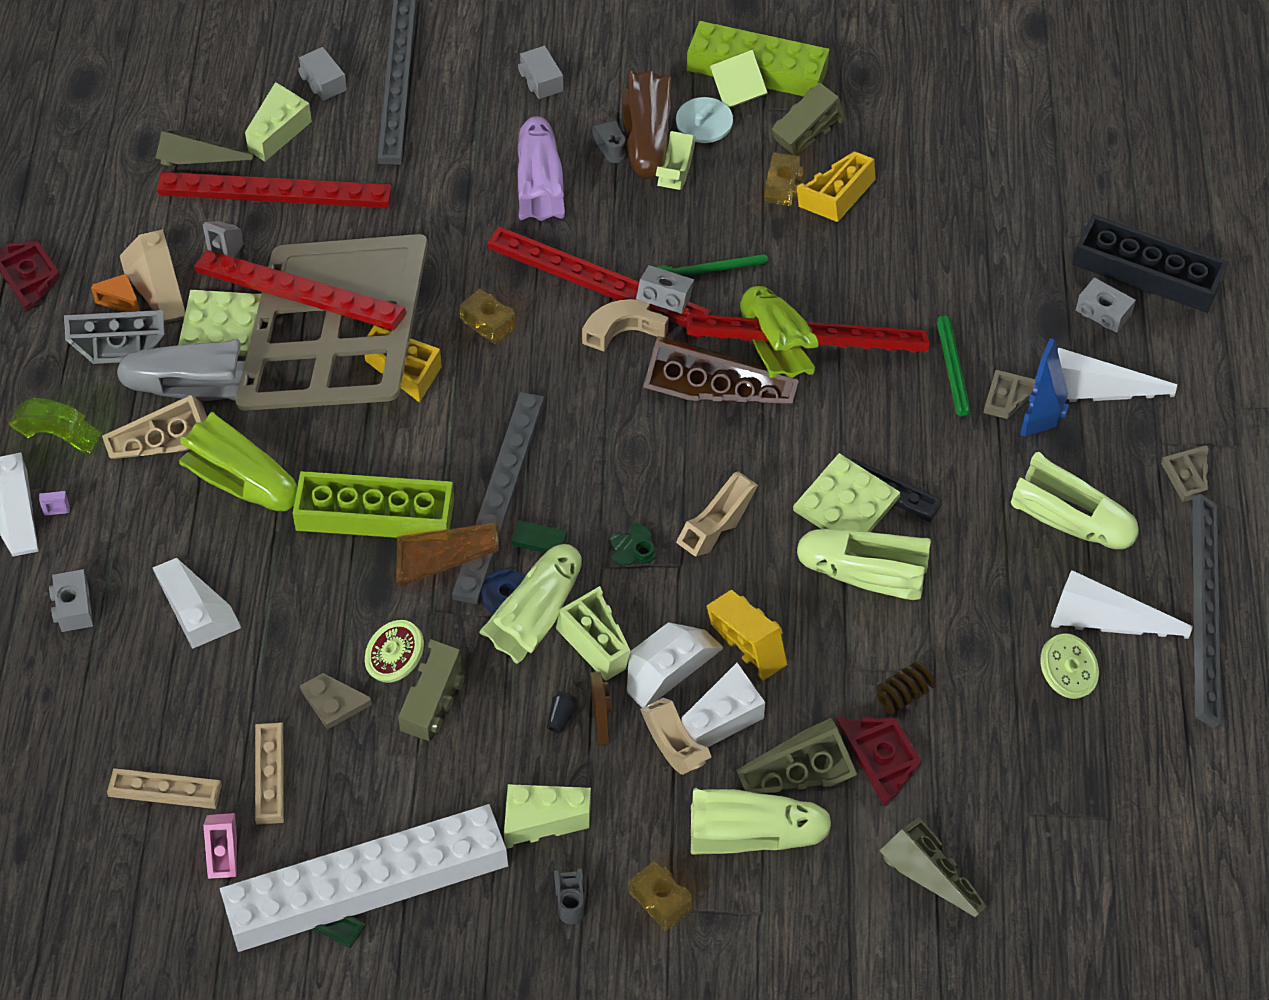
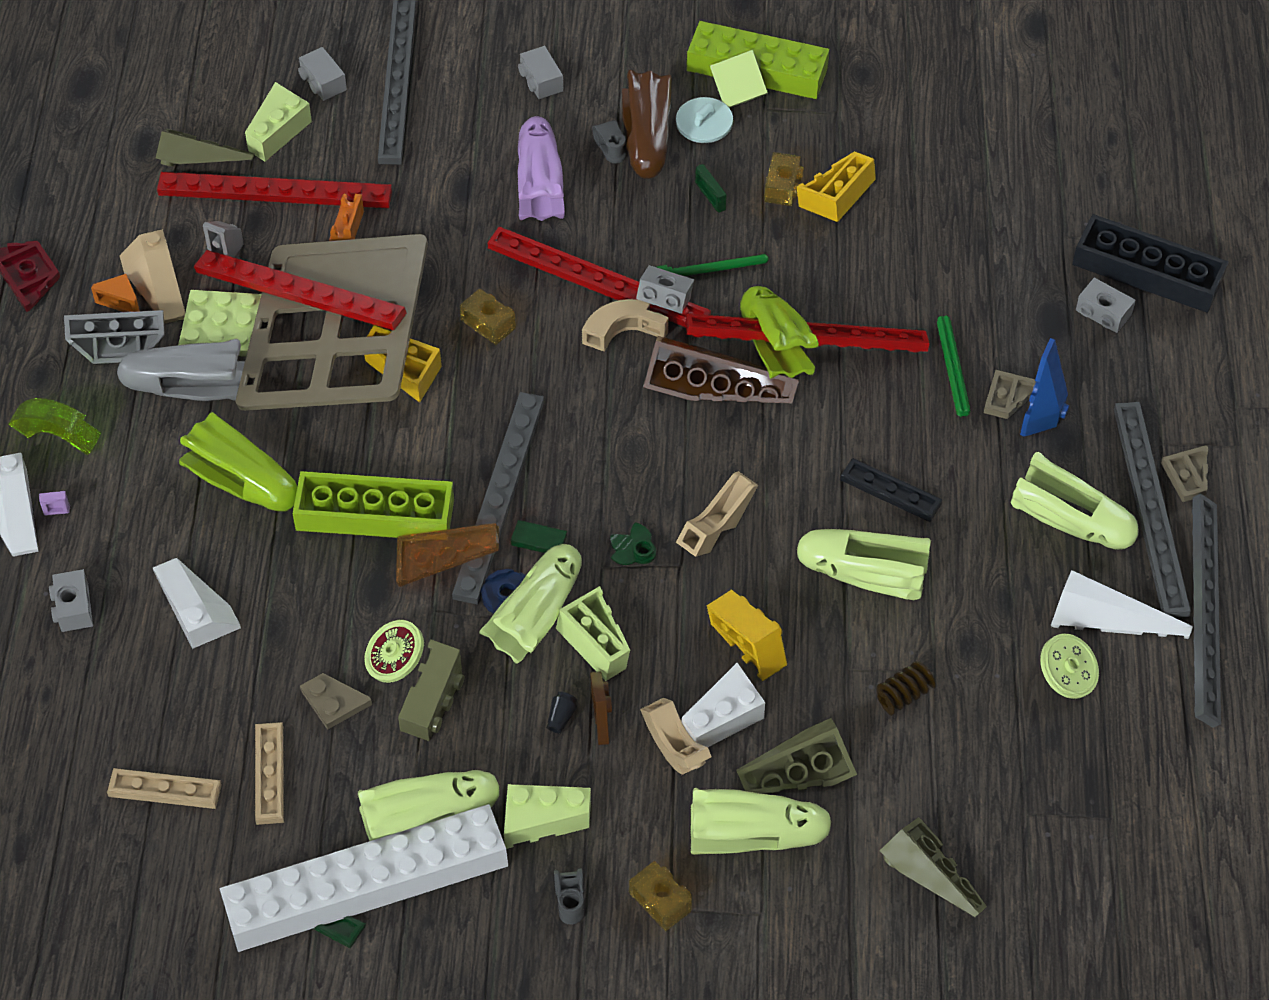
tan wedge [102,395,207,459] -> none
bright pink slope [203,813,237,879] -> none
white wedge [627,622,723,708] -> none
yellowish green arch [656,131,696,190] -> none
olive wedge [771,82,846,156] -> none
yellowish green plate [793,453,900,532] -> none
dark red wing [836,716,921,807] -> none
white wedge [1058,348,1177,402] -> none
none -> orange hinge [329,194,364,241]
none -> yellowish green piece [358,770,499,841]
none -> dark green tile [695,164,727,213]
none -> dark grey plate [1114,402,1190,618]

